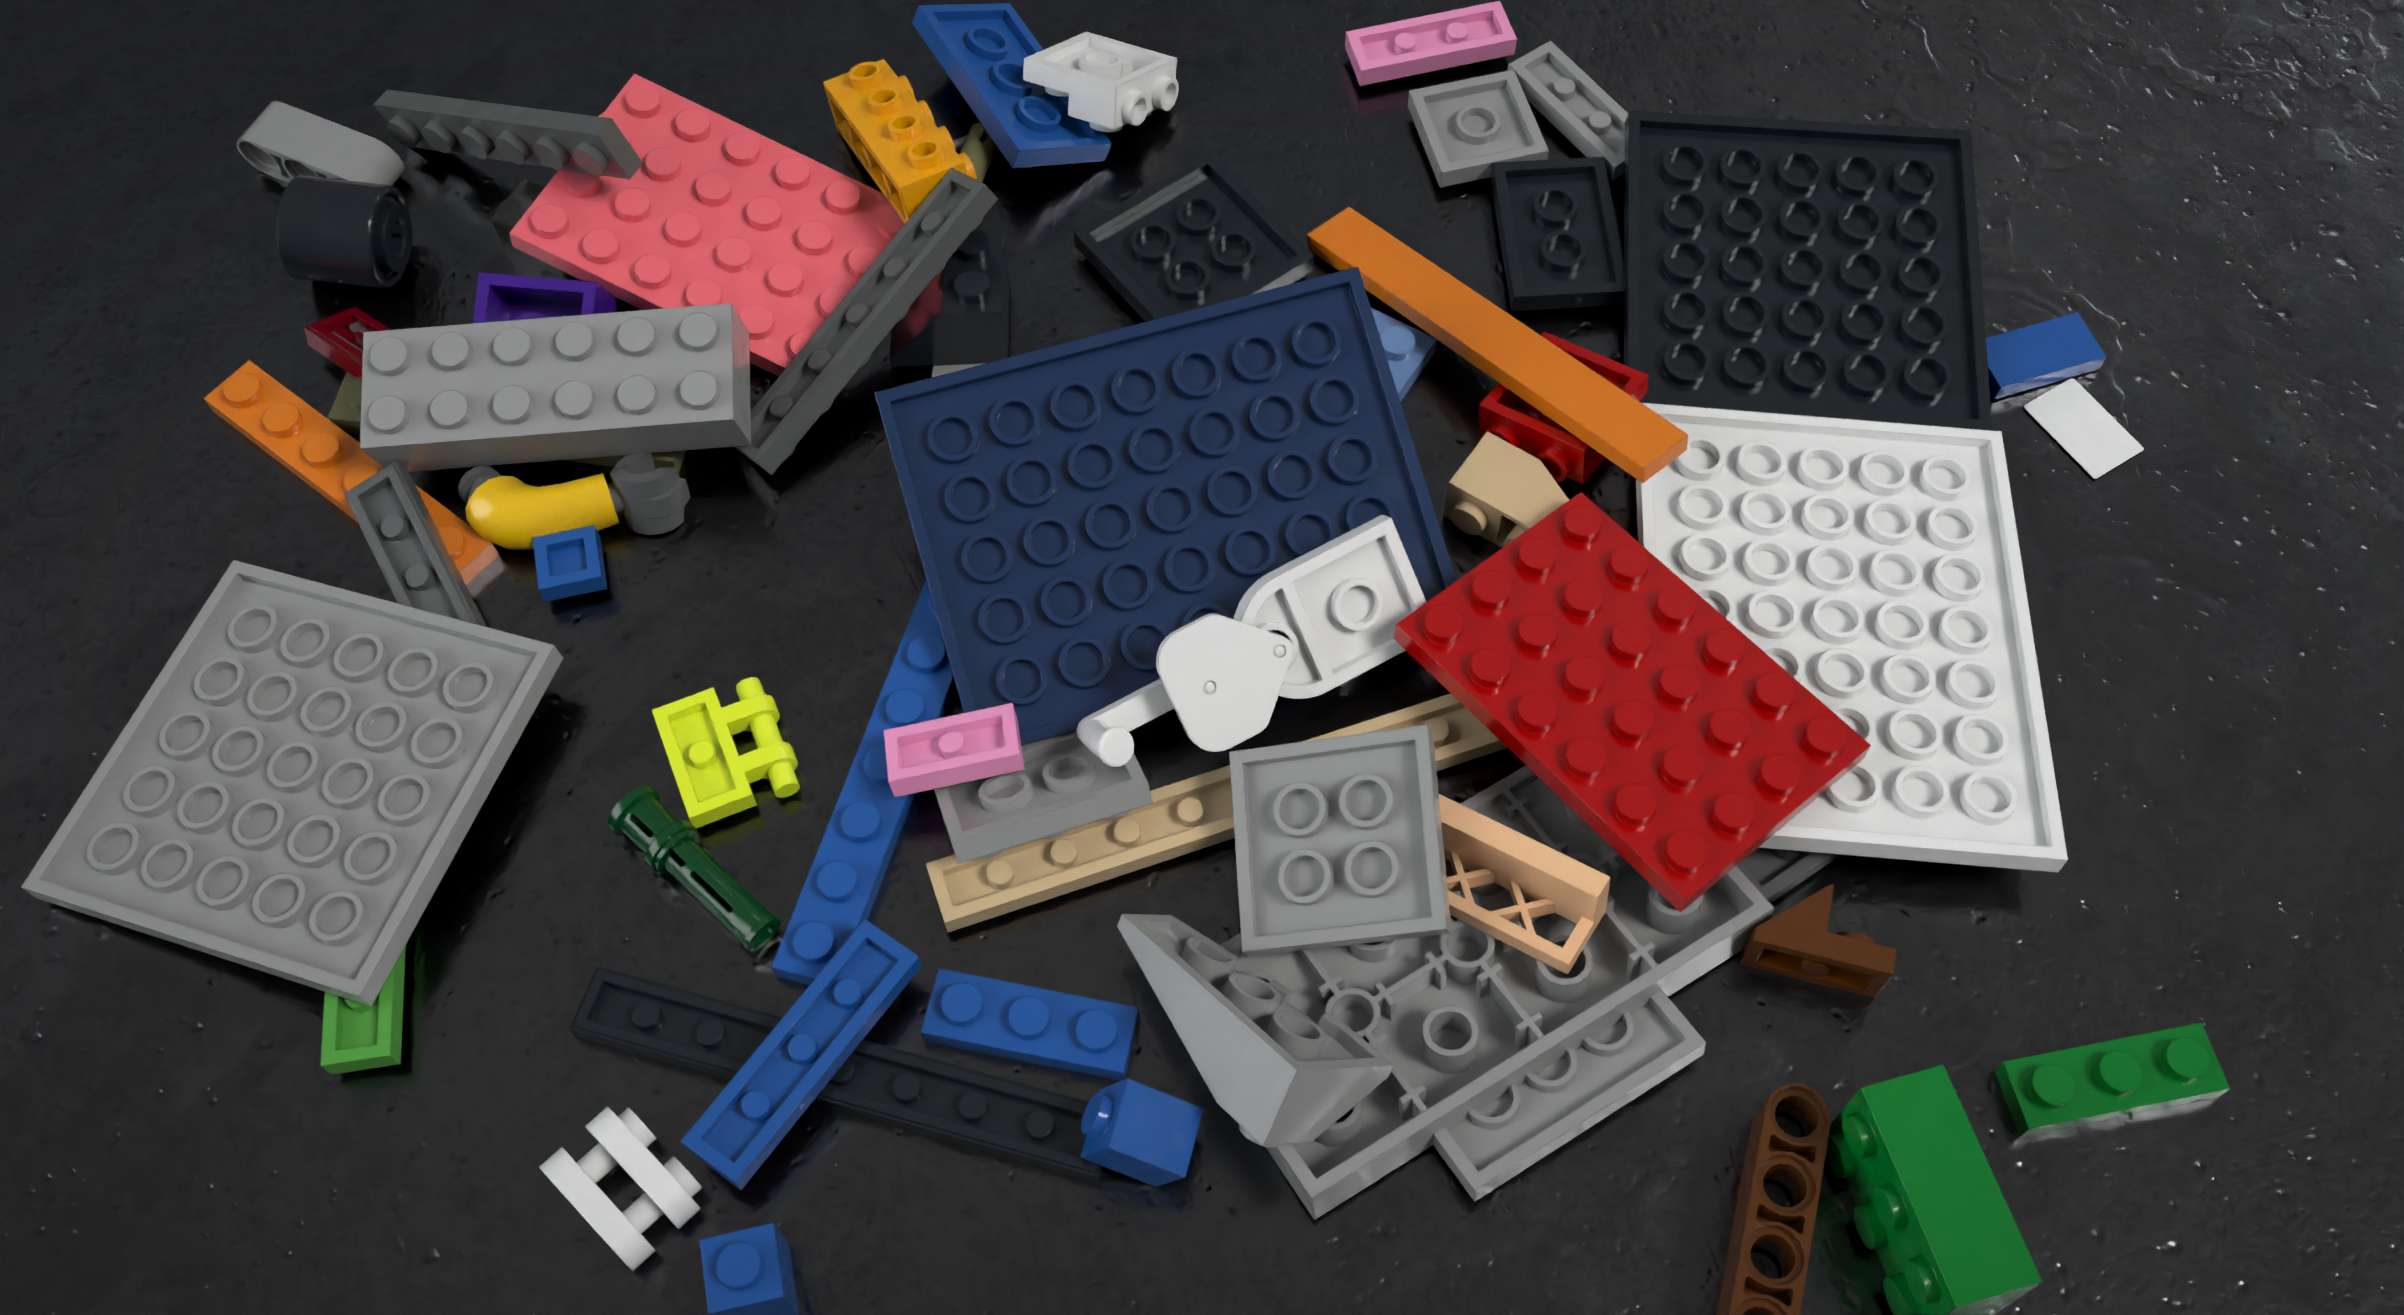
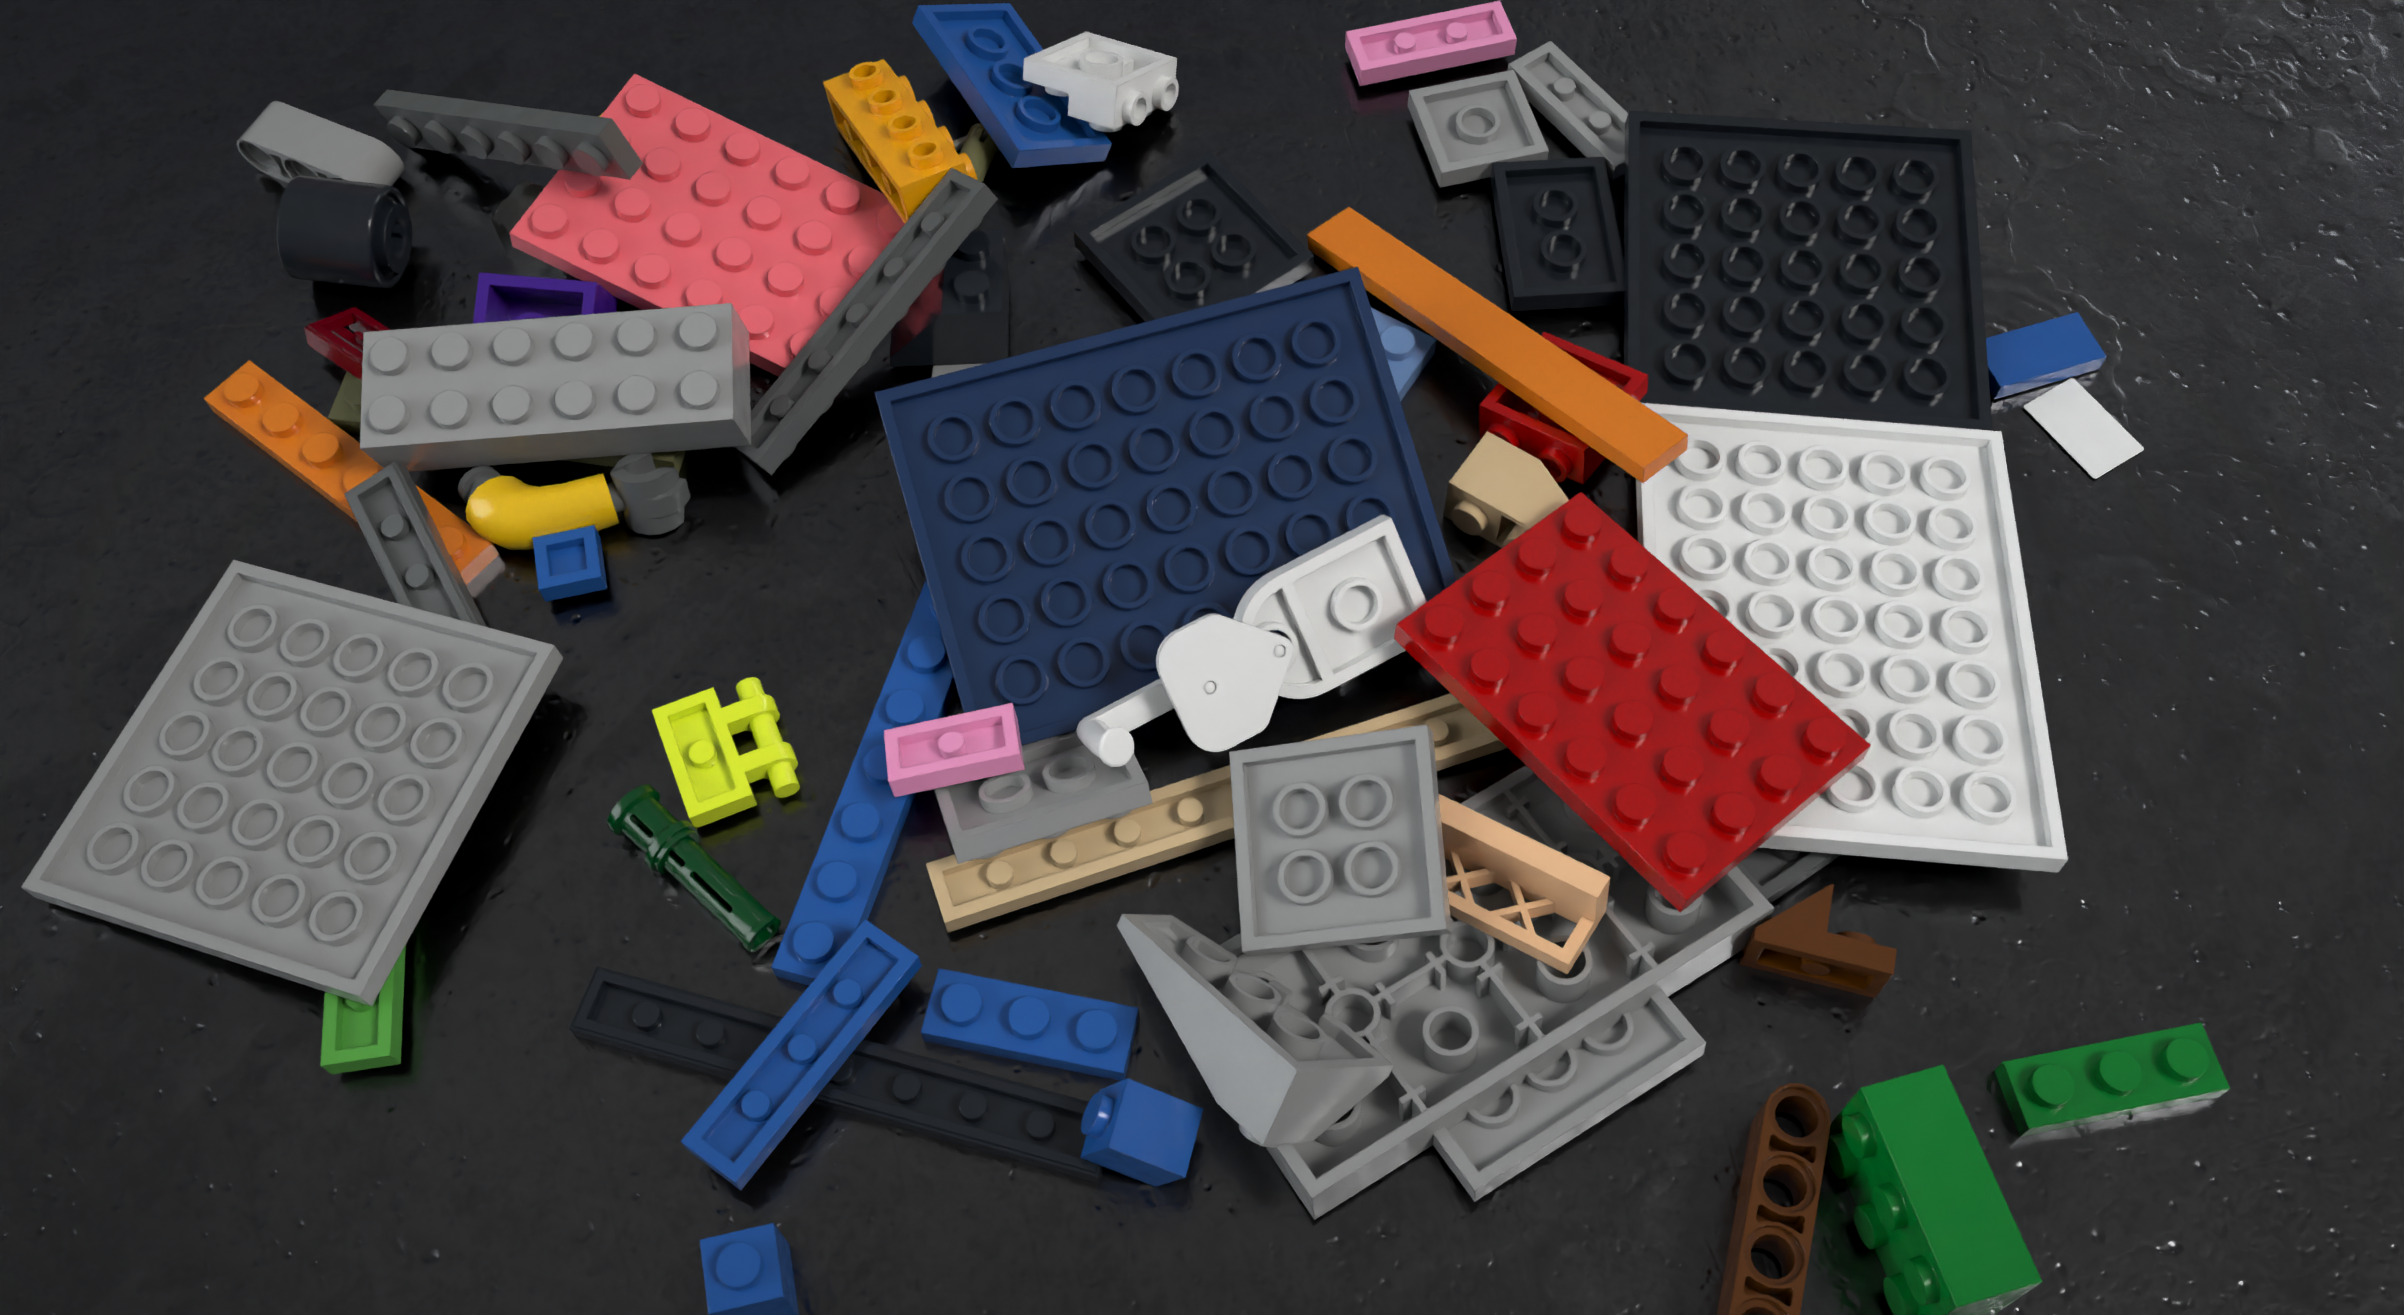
white brick [539,1106,702,1271] -> none

